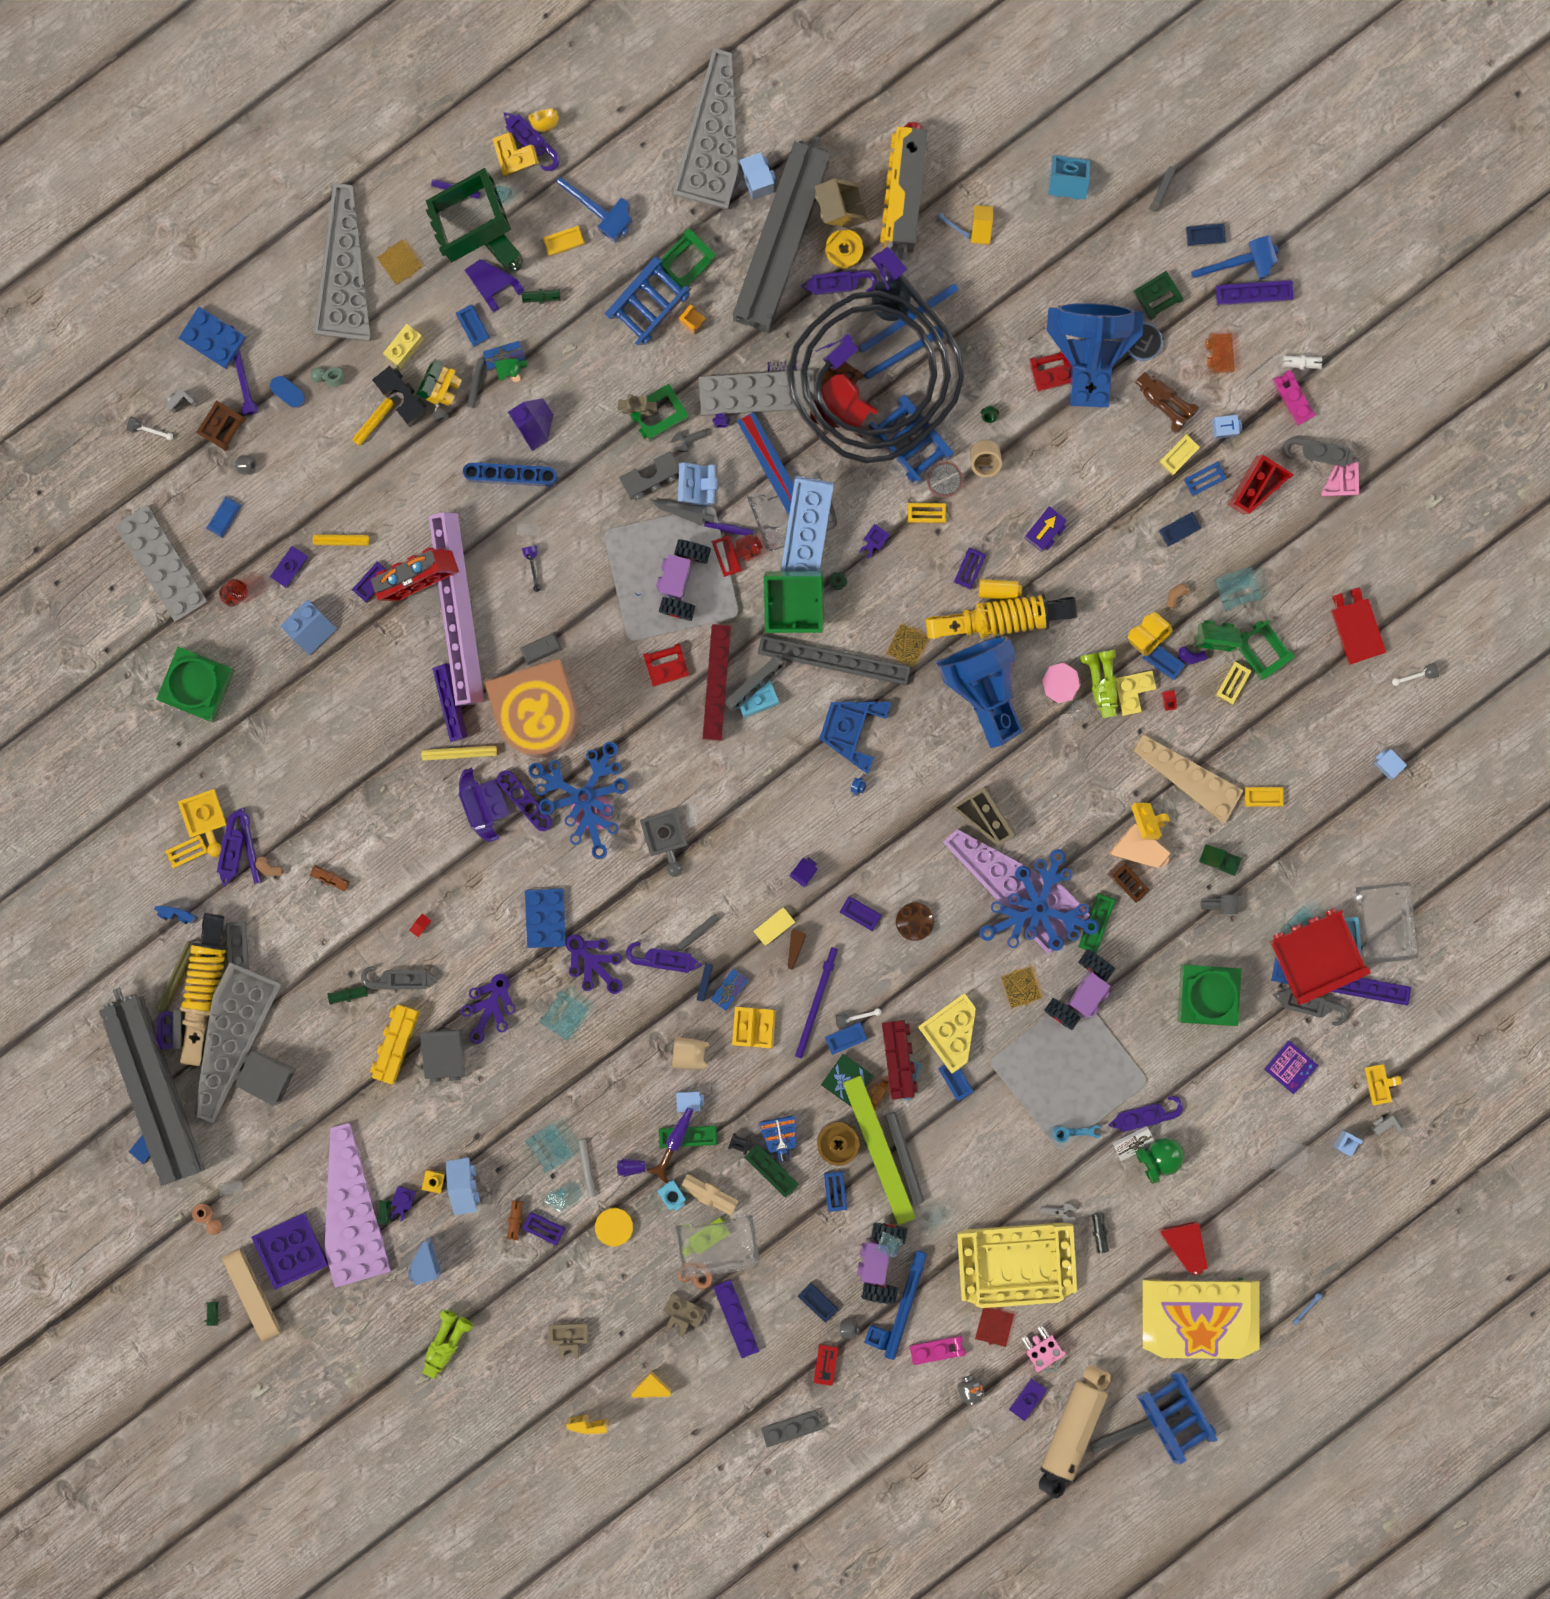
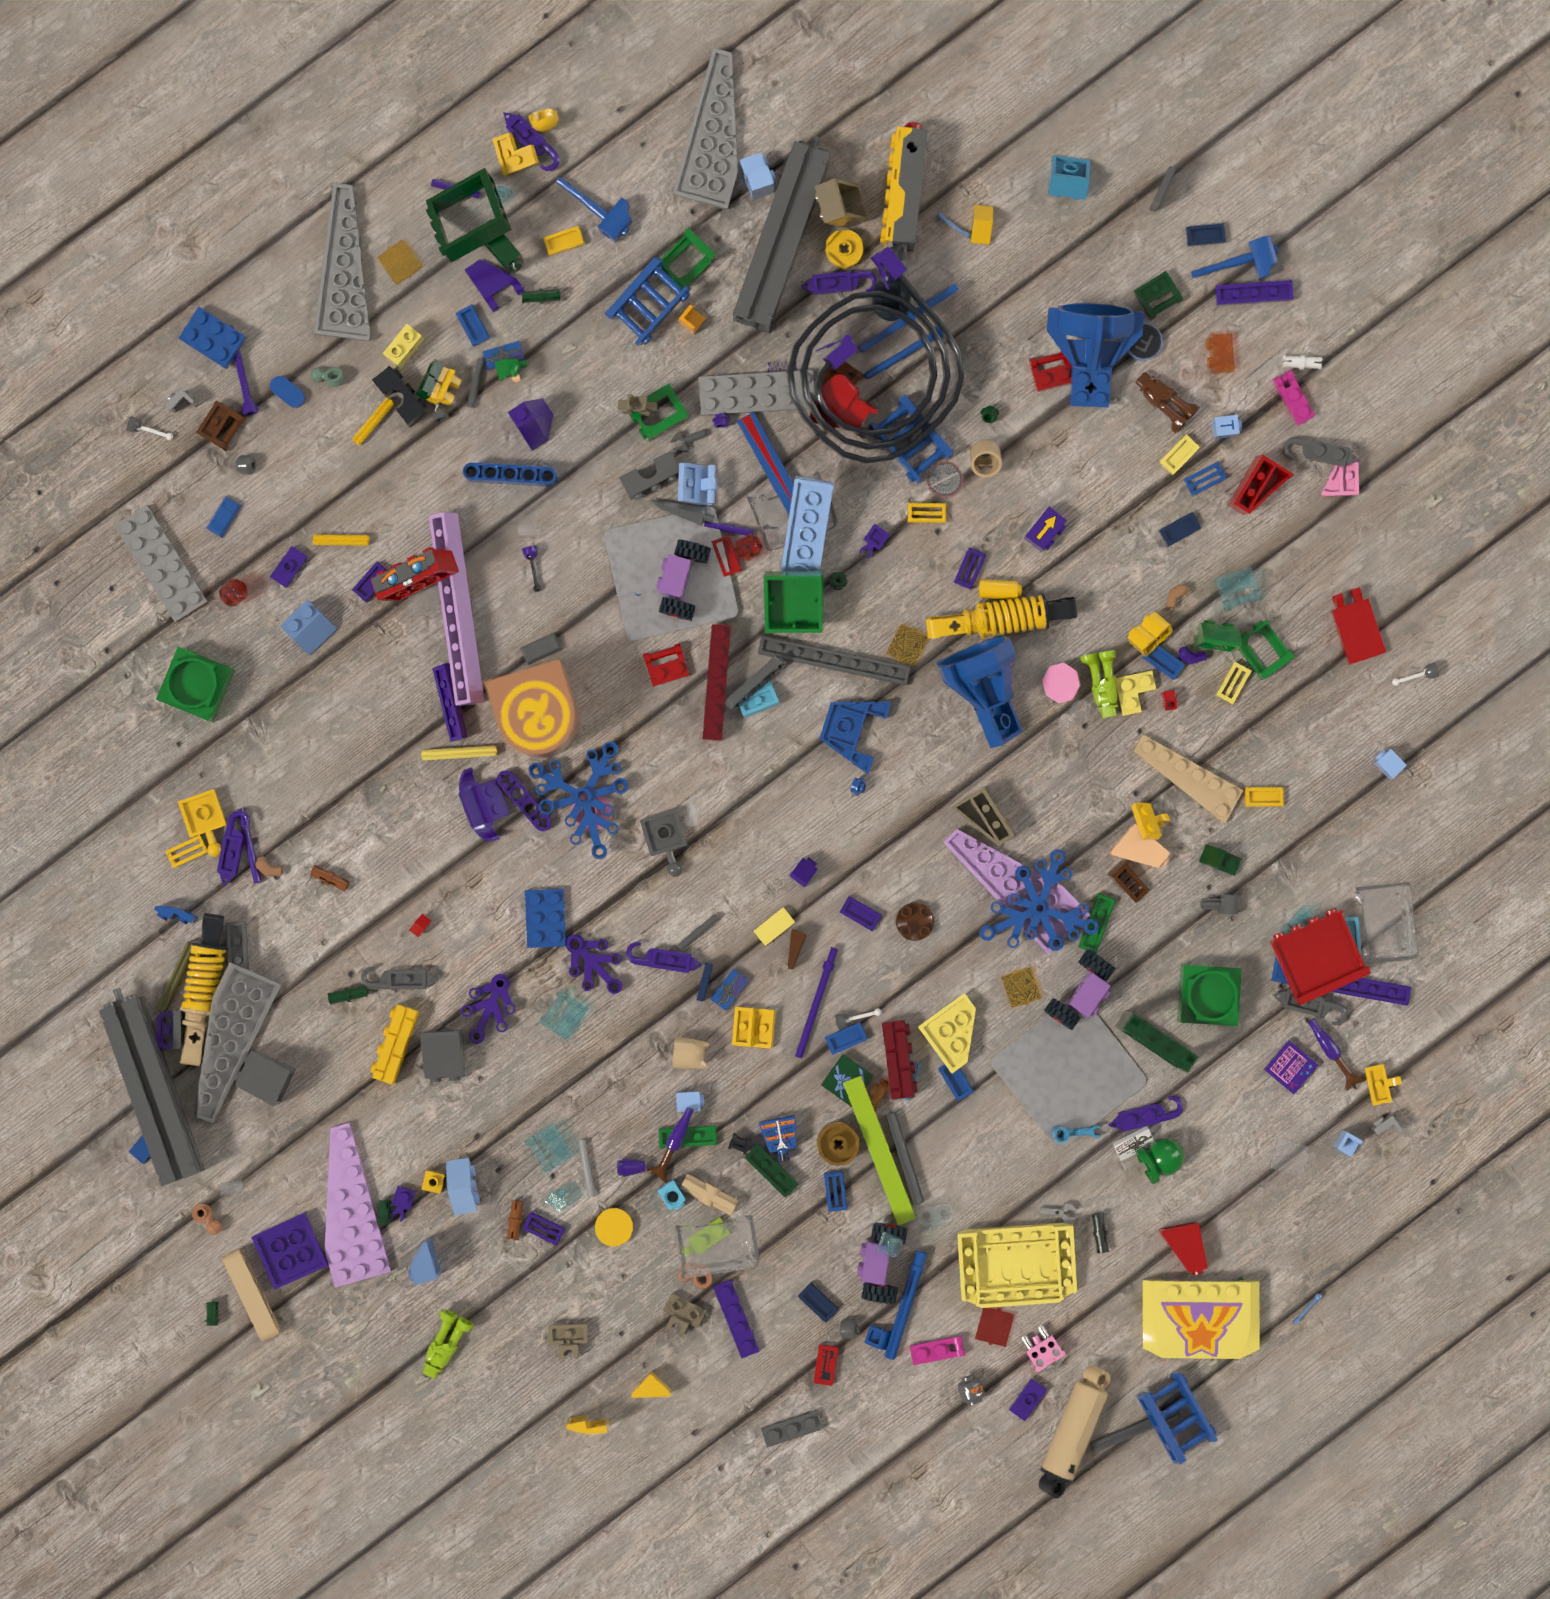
none -> dark green window [1115,1011,1199,1073]
none -> dark purple piece [1308,1018,1366,1091]

